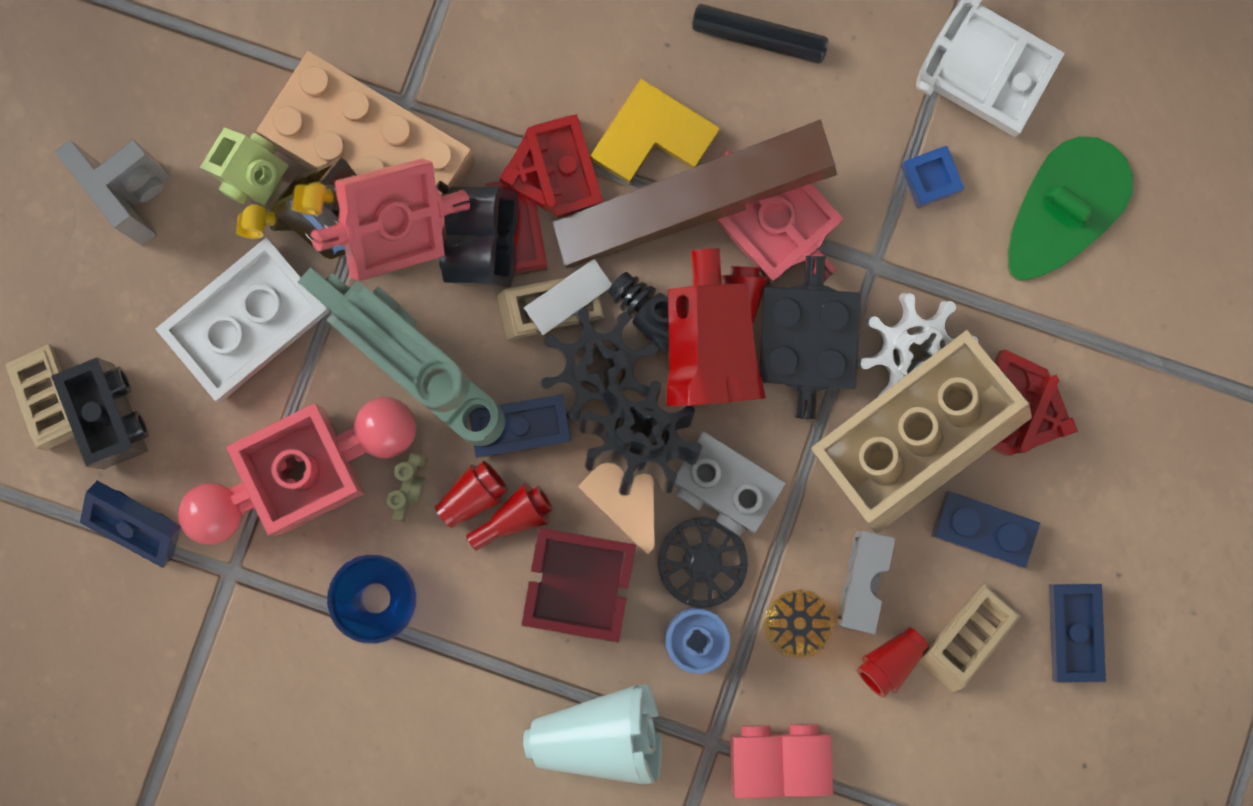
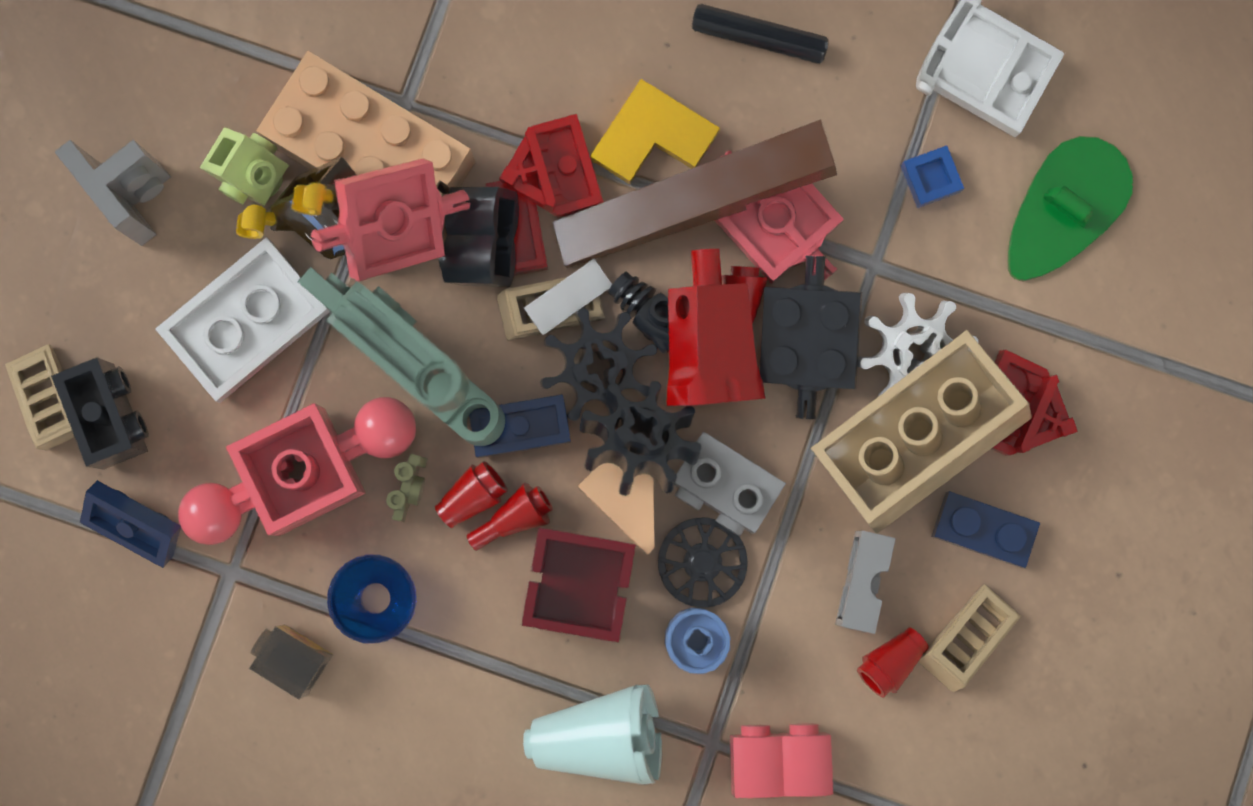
clear yellow wheel [763,589,834,658] -> none
dark blue plate [1049,584,1106,683] -> none
none -> clear smoke brick [249,624,334,700]

